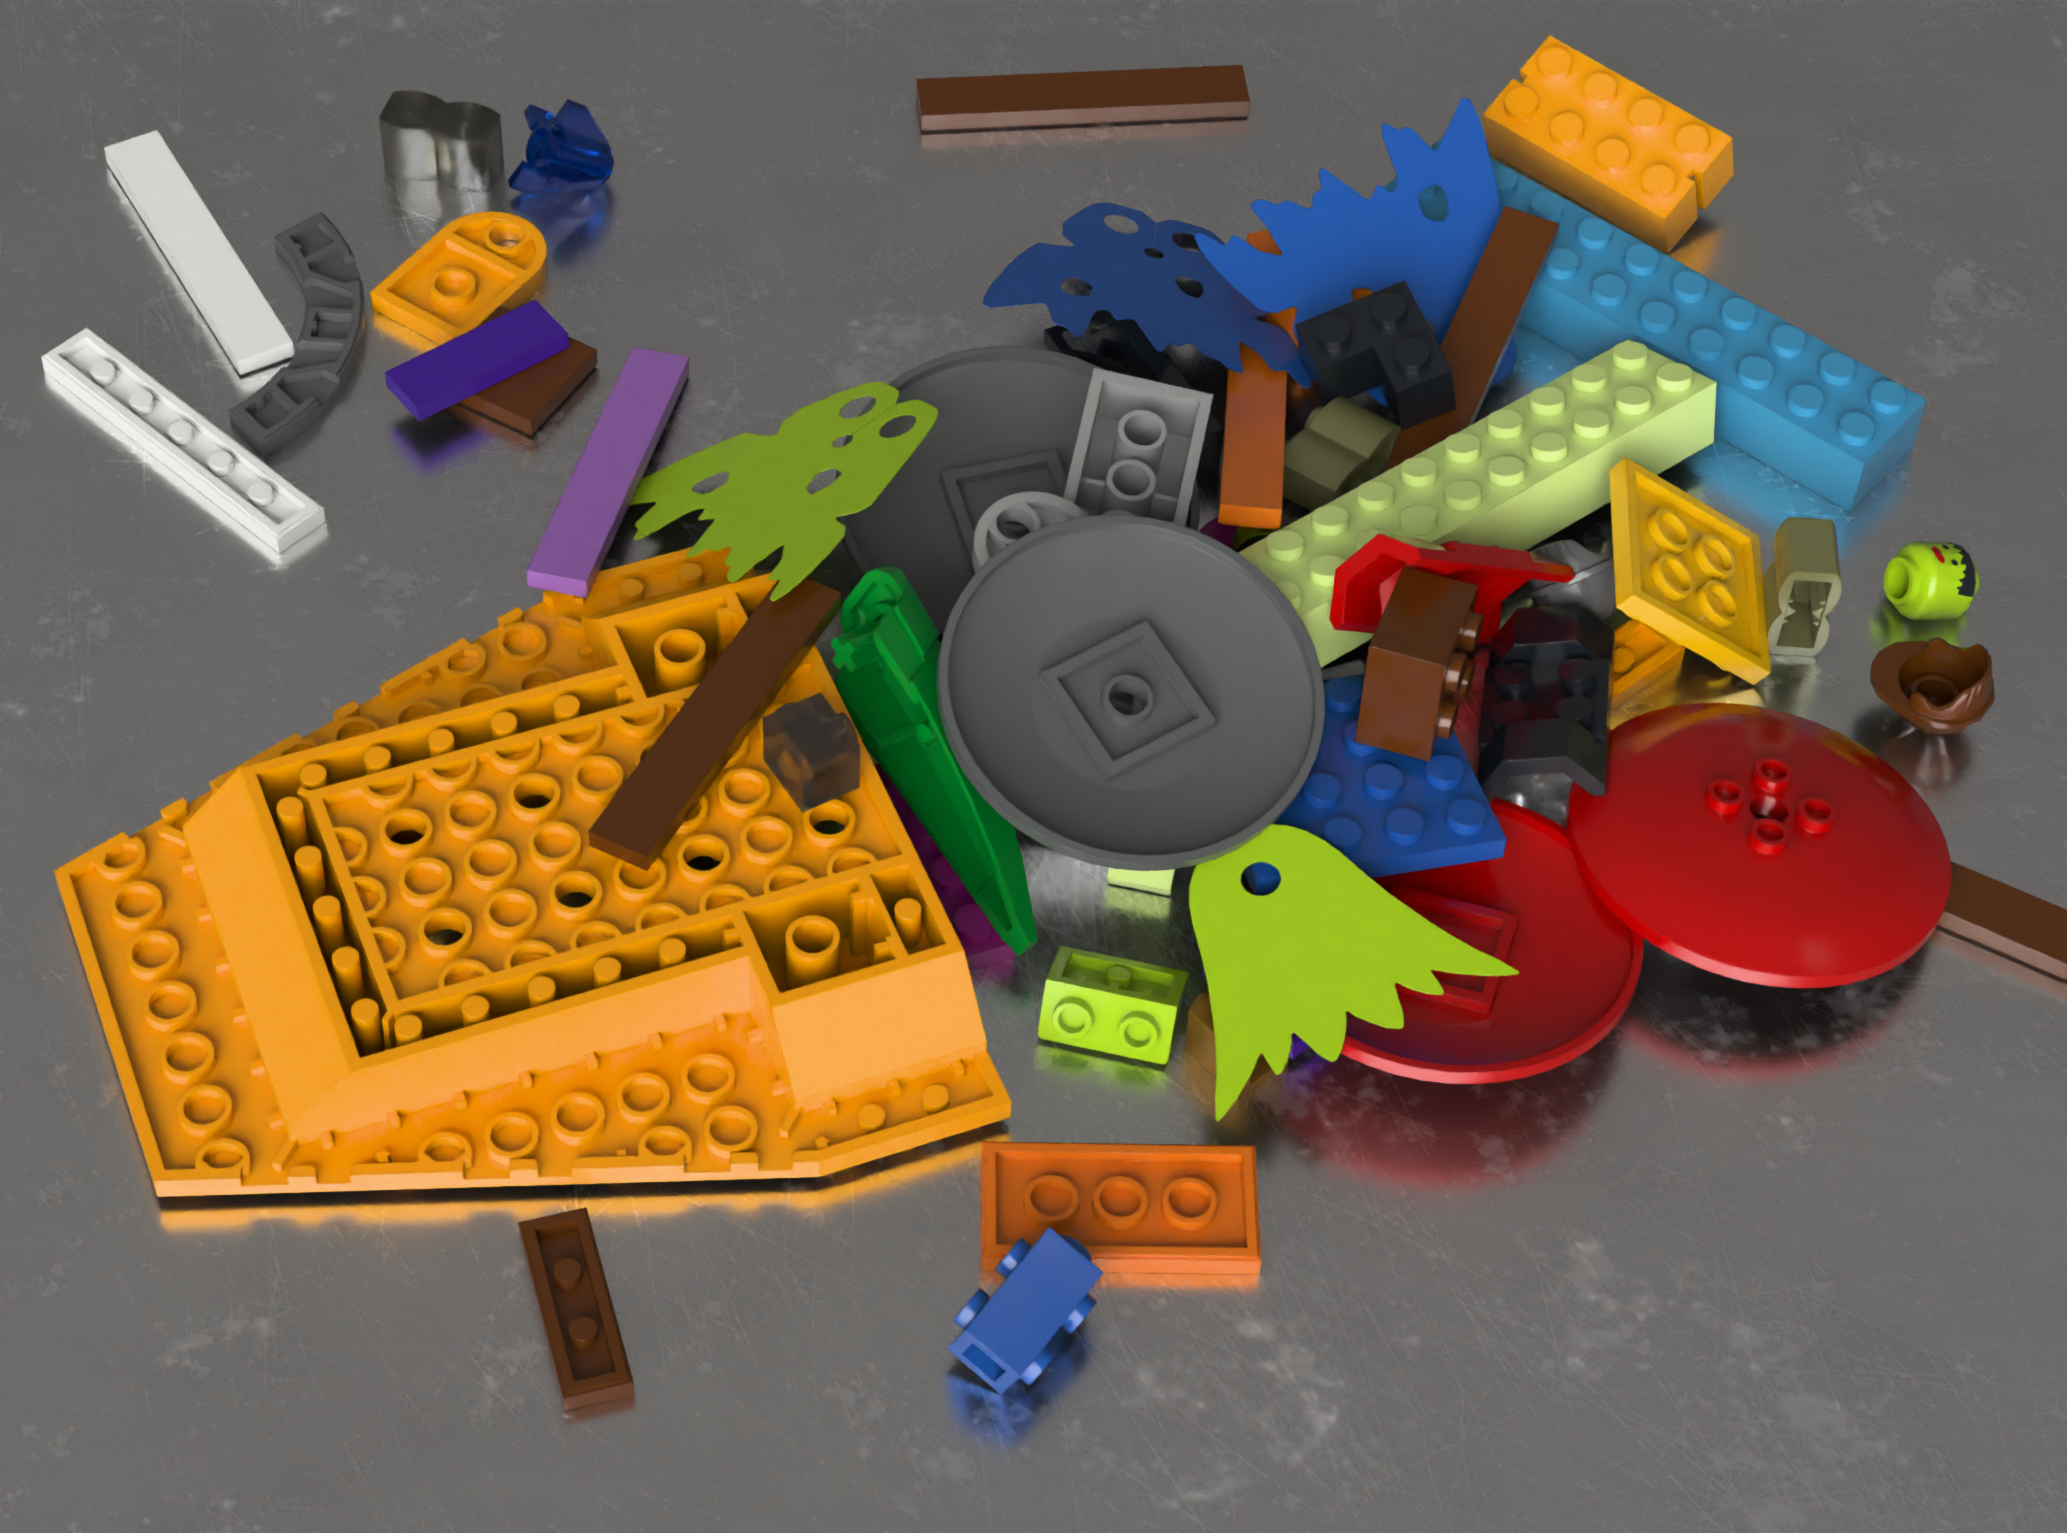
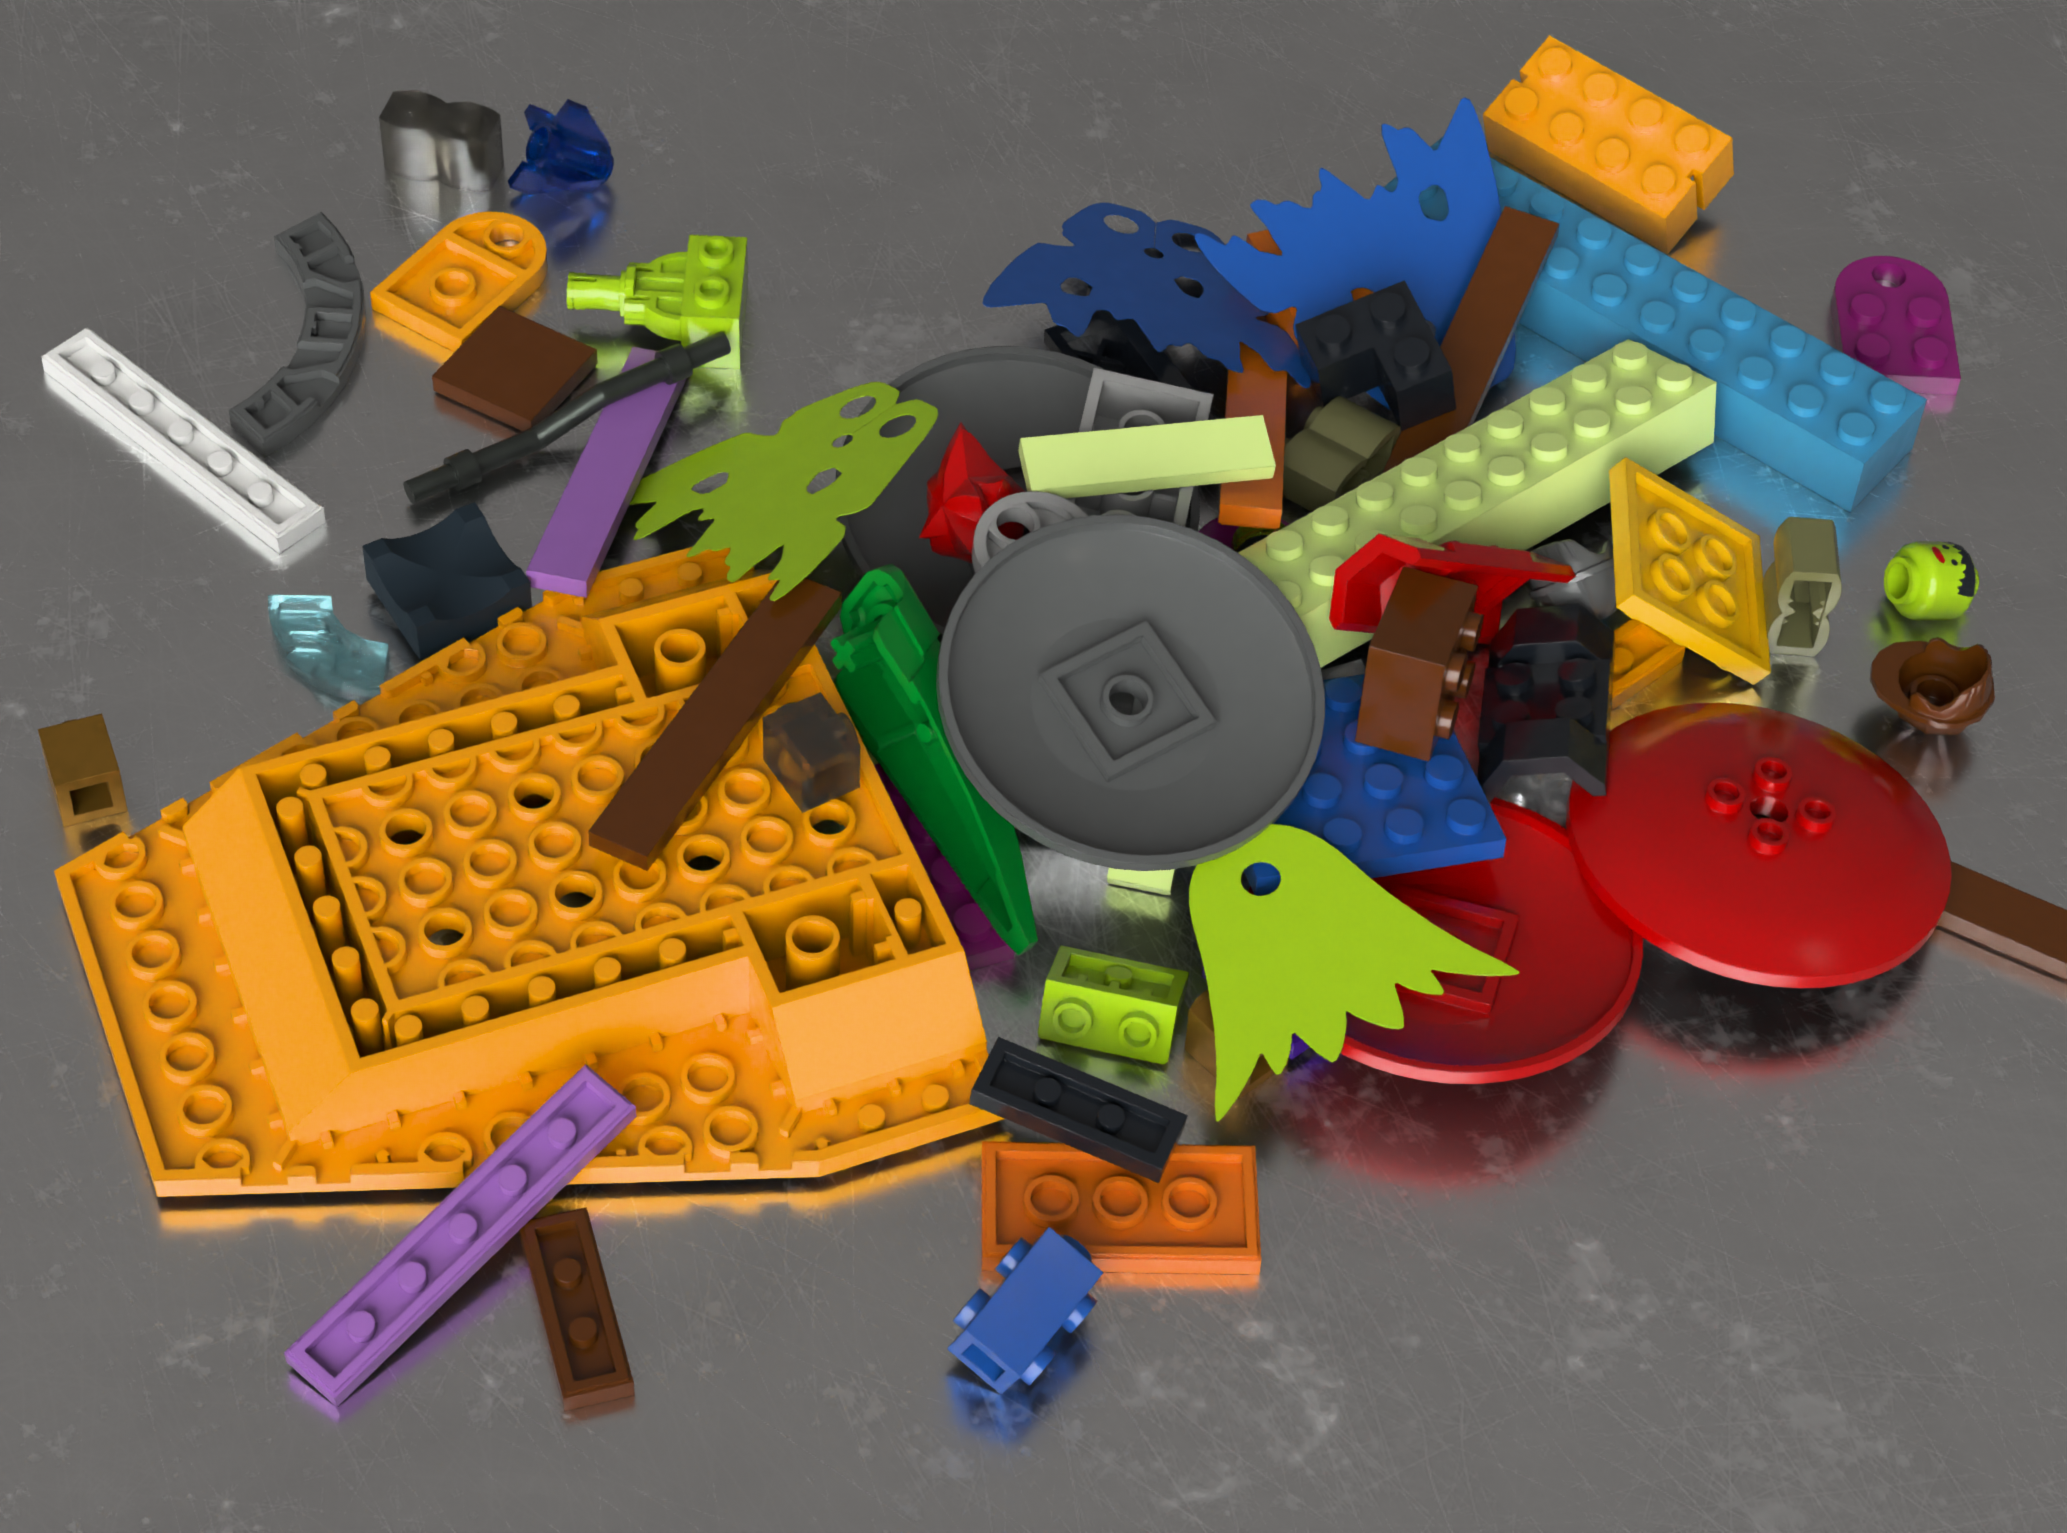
white tile [104,130,294,375] -> none
dark purple tile [385,300,569,421] -> none
reddish brown tile [916,65,1250,130] -> none
none -> pearl gold brick [38,713,128,827]
none -> clear light blue tile [268,595,390,703]
none -> medium lavender tile [284,1064,637,1407]
none -> black brick [362,502,532,660]
none -> pearl dark grey bar [403,332,731,504]
none -> lime brick [567,235,748,369]
none -> red hair [919,422,1026,564]
none -> black plate [969,1037,1188,1183]
none -> yellowish green tile [1018,415,1276,499]
none -> magenta plate [1831,256,1961,395]

